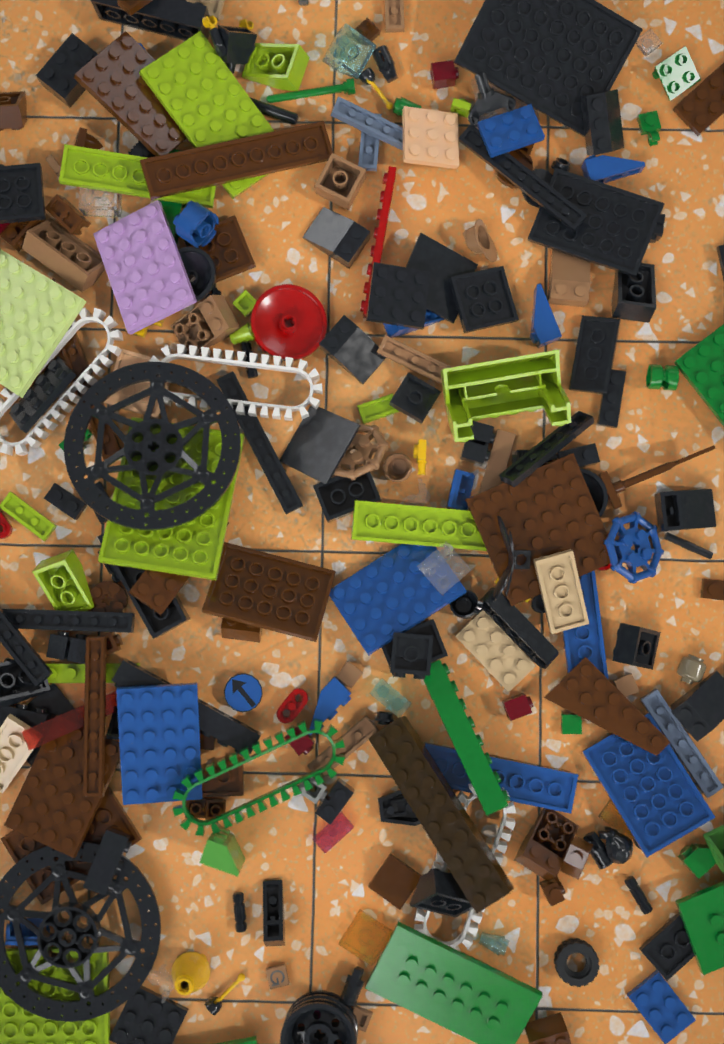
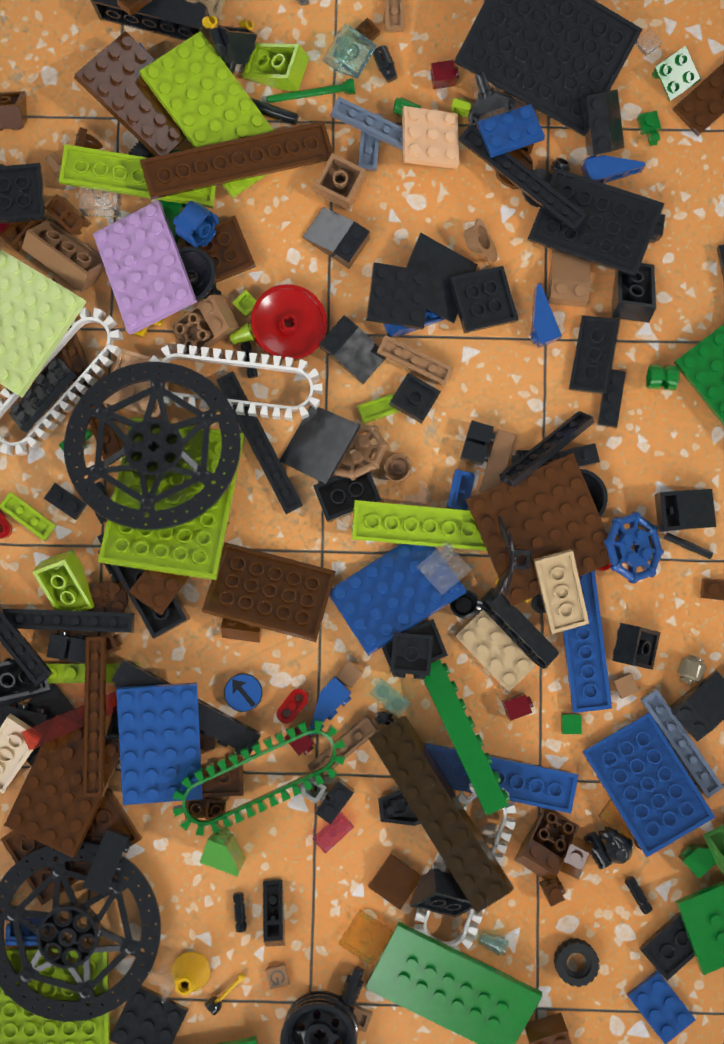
black brick [36,33,98,108] -> none
hinge [359,67,393,110] -> none
red plate [360,166,397,318] -> none
yellow plate [413,439,427,475] -> none
lime wedge [441,350,571,442] -> none
reddish brown wing [543,657,670,756] -> none
reddish brown piece [599,445,716,509] -> none

